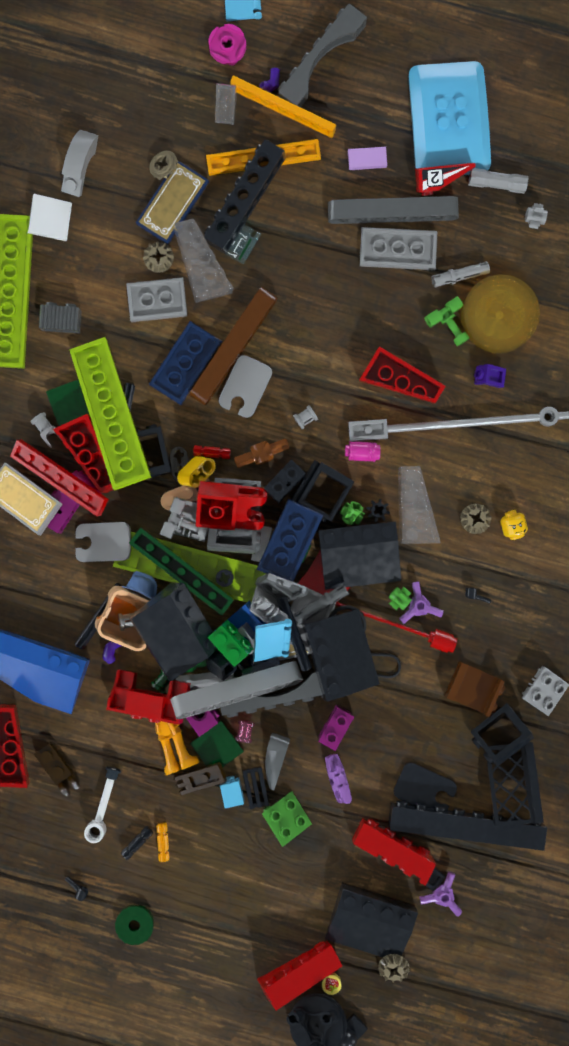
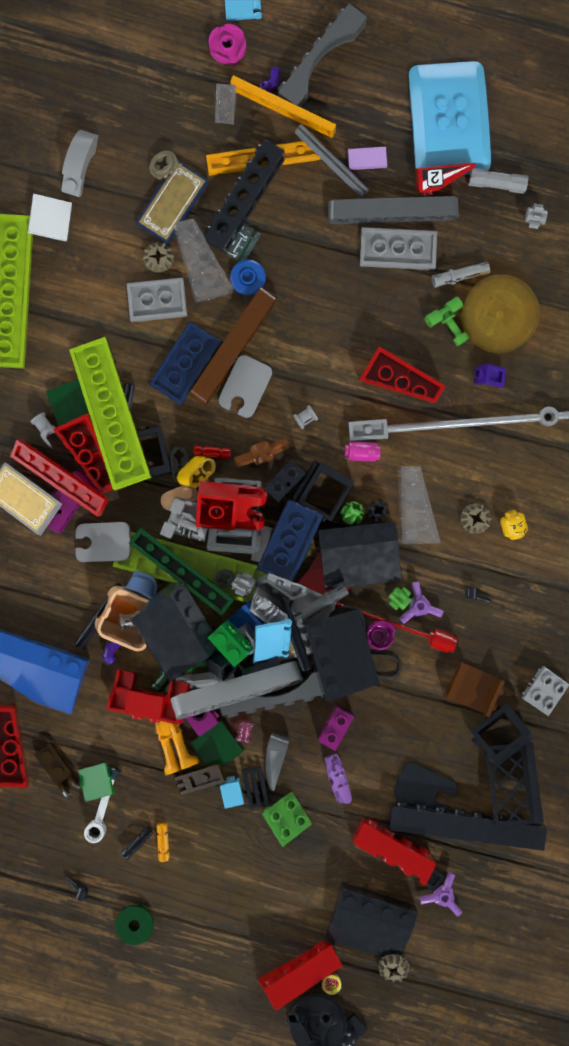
dark grey brick [39,302,82,334] -> none
none -> green piece [78,762,115,802]
none -> blue wheel [230,260,266,295]
none -> light grey gear [232,572,256,596]
none -> dark grey axle [295,124,369,198]
none -> magenta hair [366,620,396,650]

